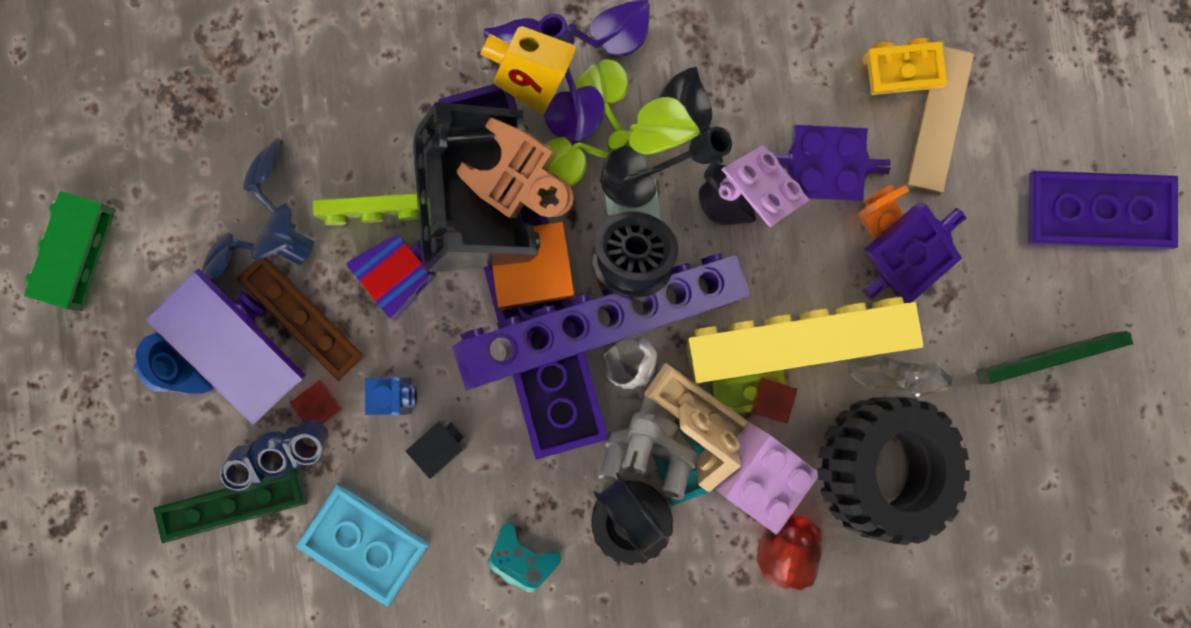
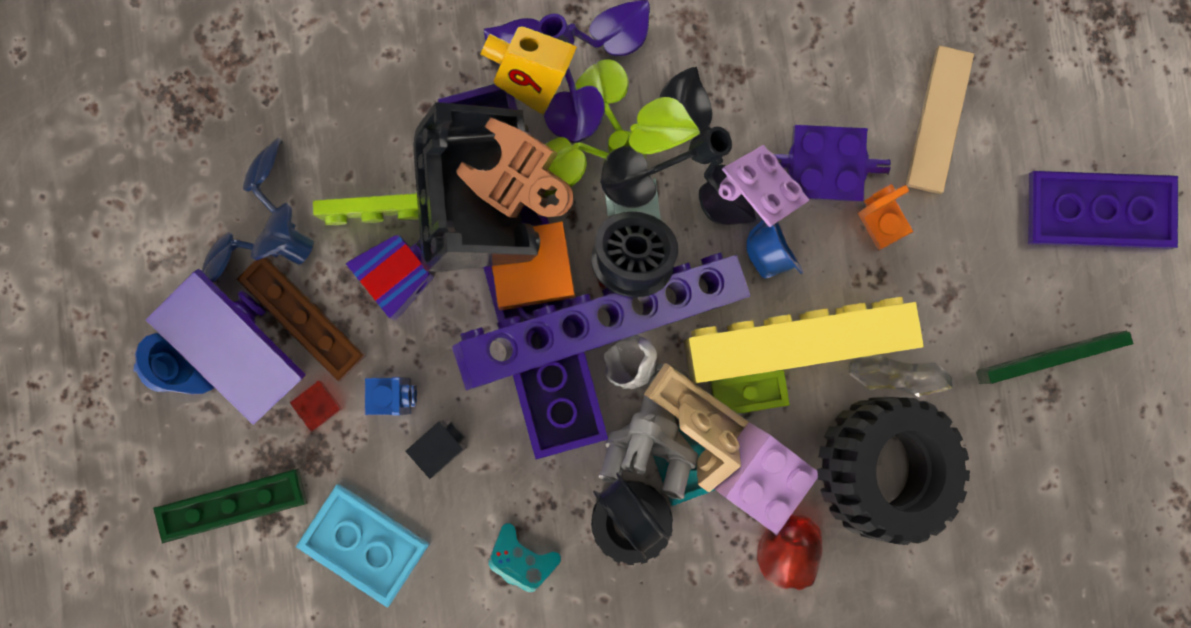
green brick [24,191,116,311] -> none
dark blue piece [219,419,329,491] -> none
clear red tile [750,377,798,424] -> none
yellow bracket [862,38,947,95] -> none
dark purple plate [862,202,967,304] -> none
none -> blue piece [747,220,803,279]

